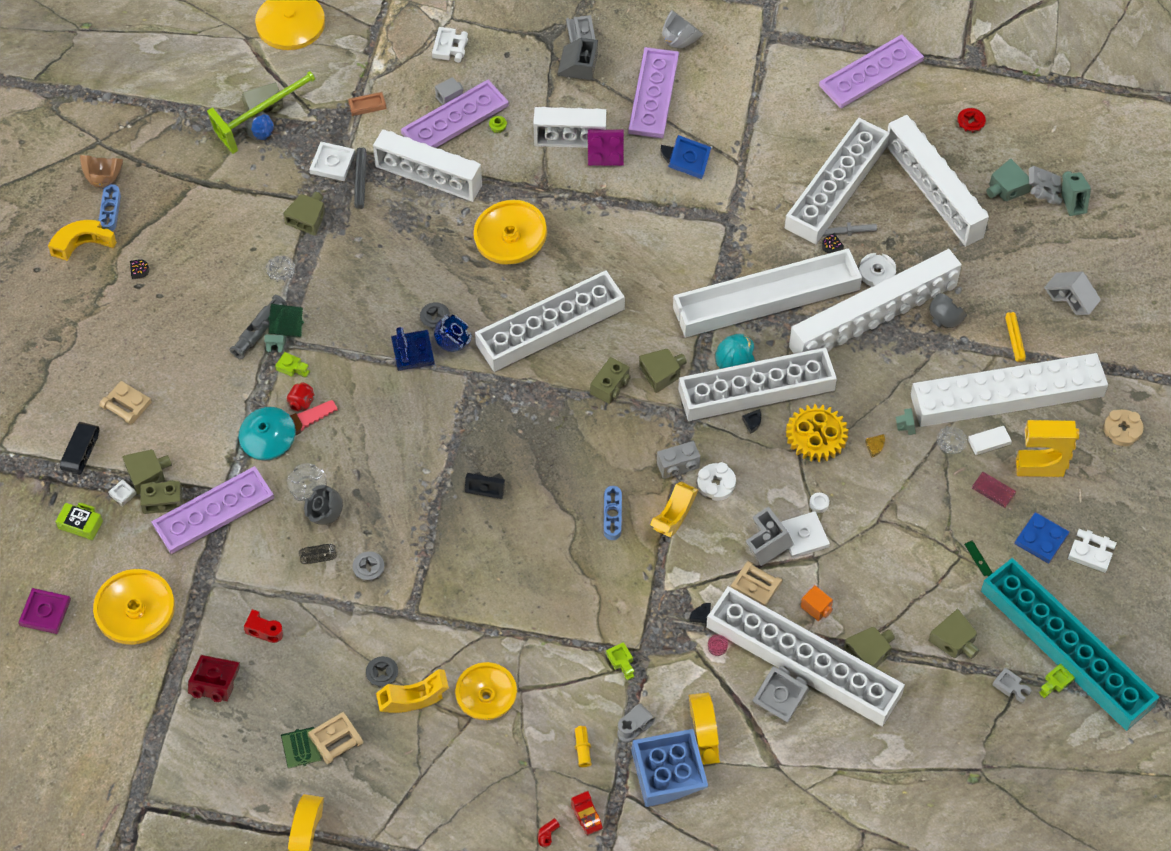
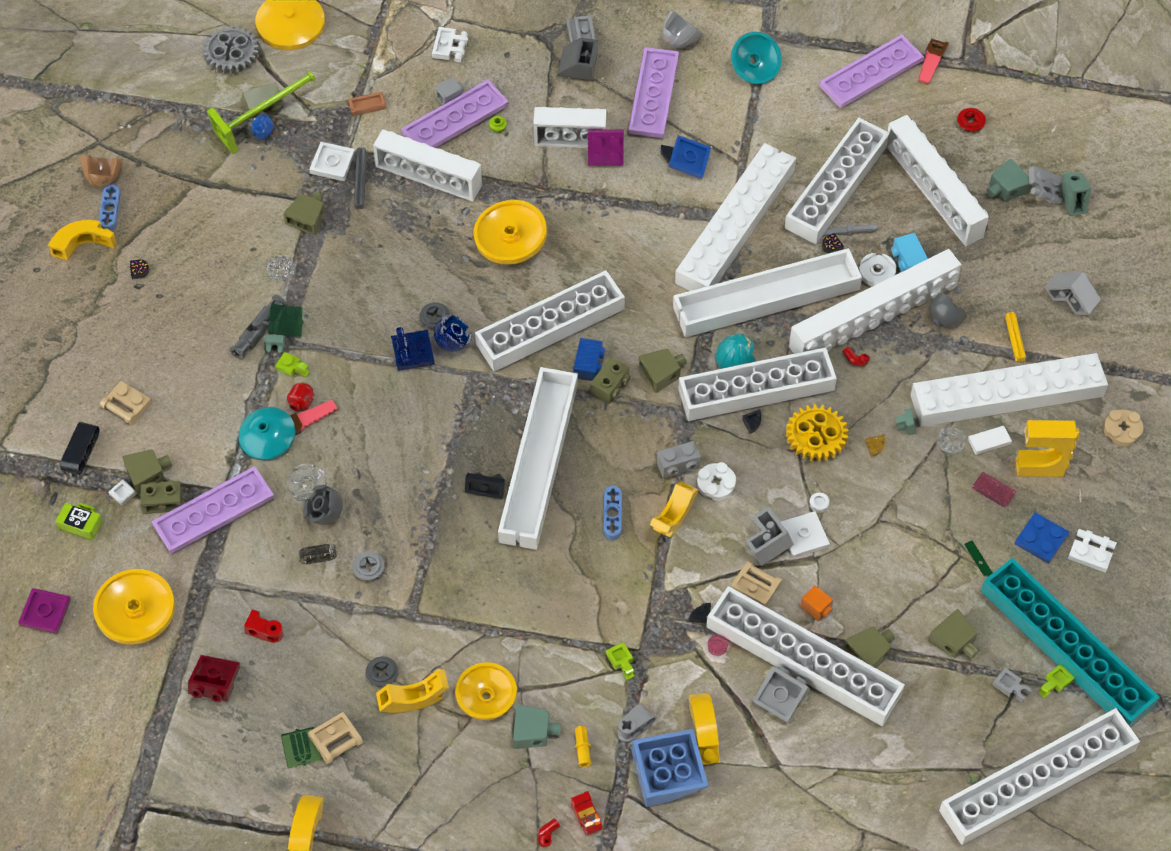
none -> light grey gear [202,25,260,75]
none -> white piece [498,367,578,550]
none -> sand green torso [513,704,561,749]
none -> blue brick [573,338,606,381]
none -> white piece [675,143,796,291]
none -> teal dish [731,32,782,84]
none -> red arm [842,347,870,367]
none -> medium azure brick [891,233,928,272]
none -> coral piece [918,38,949,84]
none -> white brick [939,708,1140,845]

